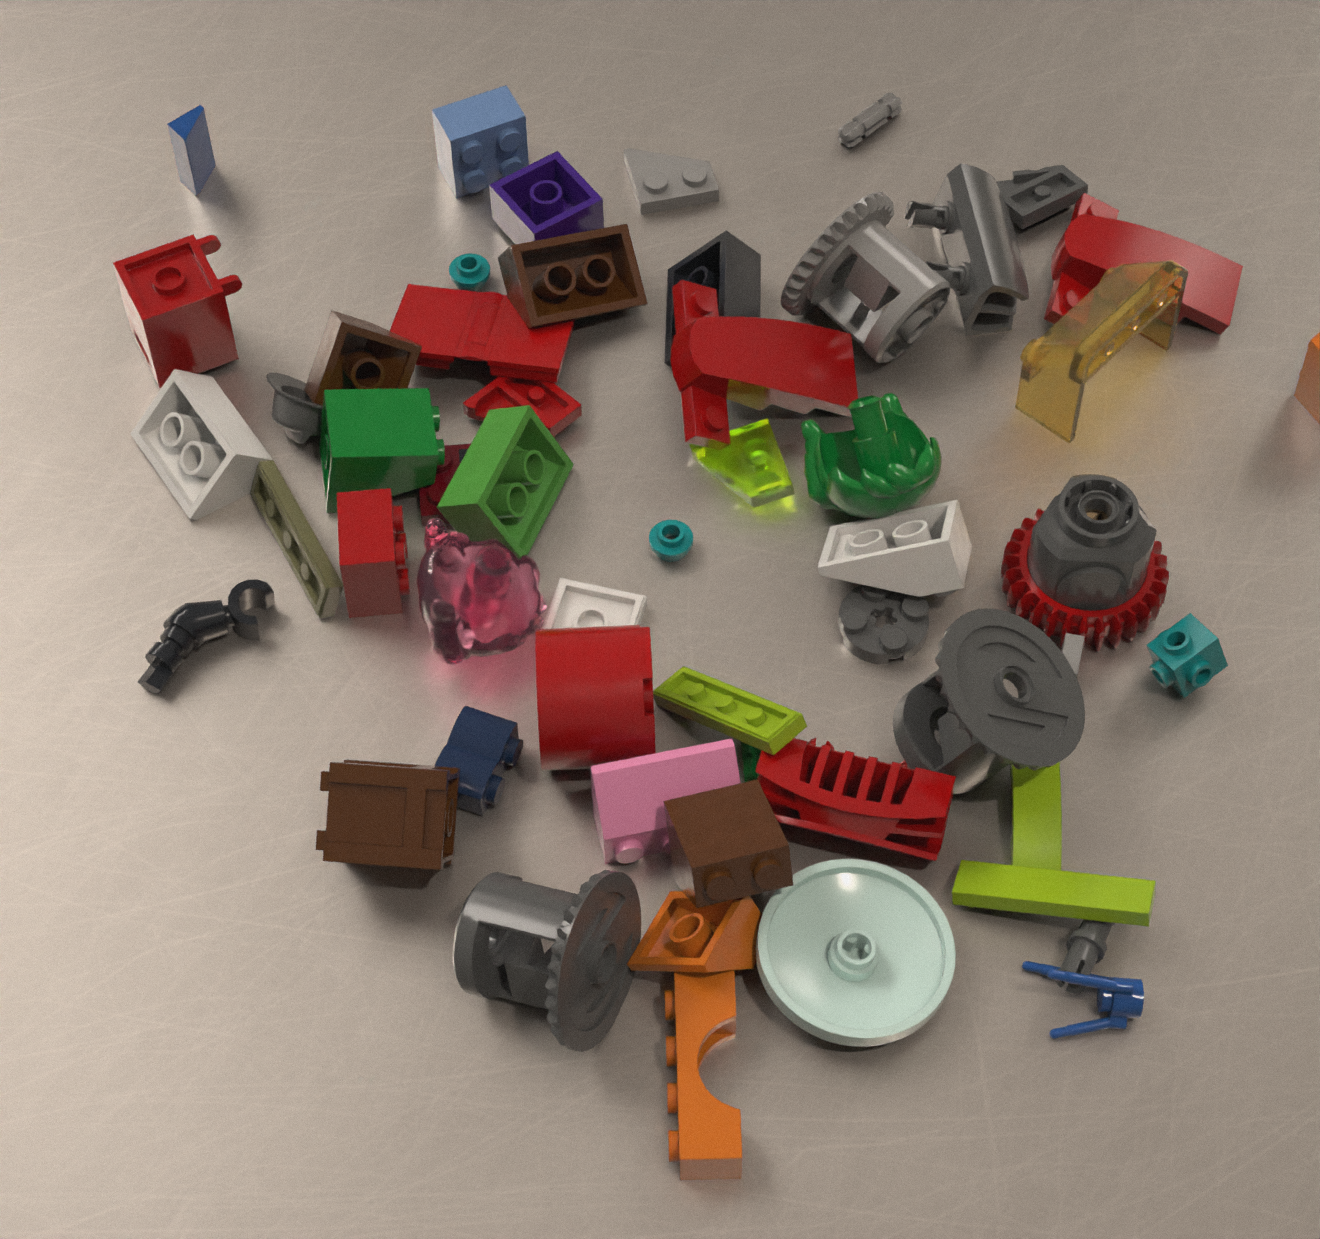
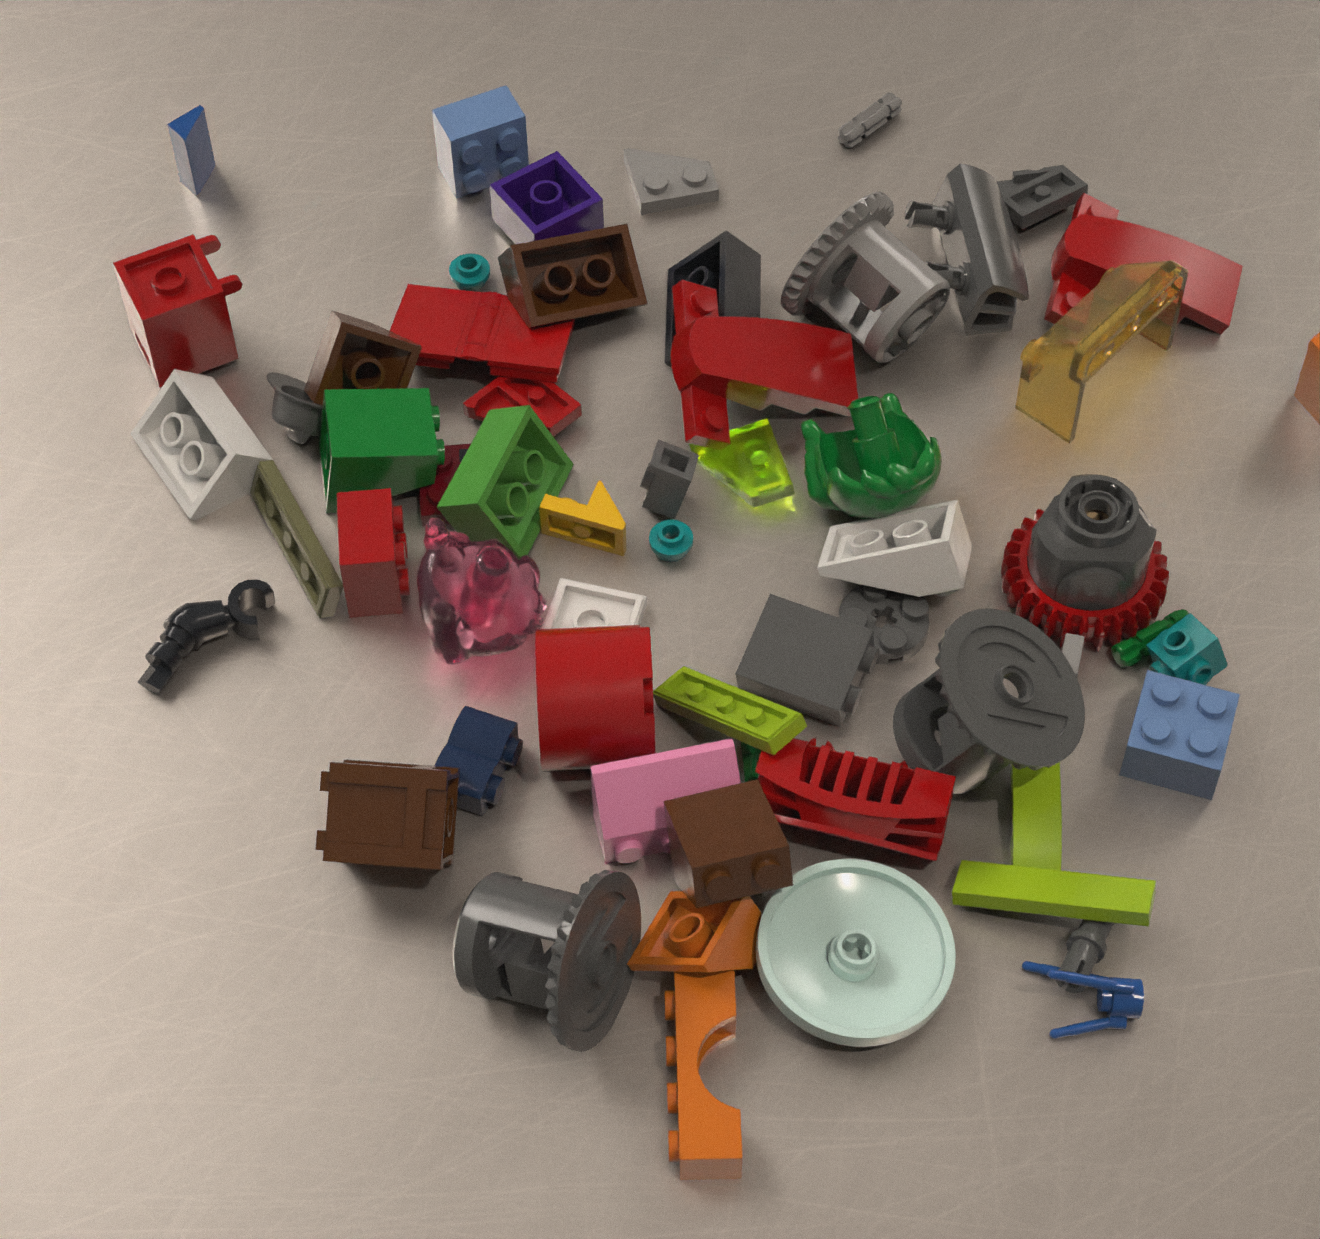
none -> yellow slope [539,480,627,557]
none -> dark grey brick [640,439,699,519]
none -> dark grey brick [735,594,879,727]
none -> green axle [1111,609,1189,668]
none -> medium blue brick [1119,670,1240,800]

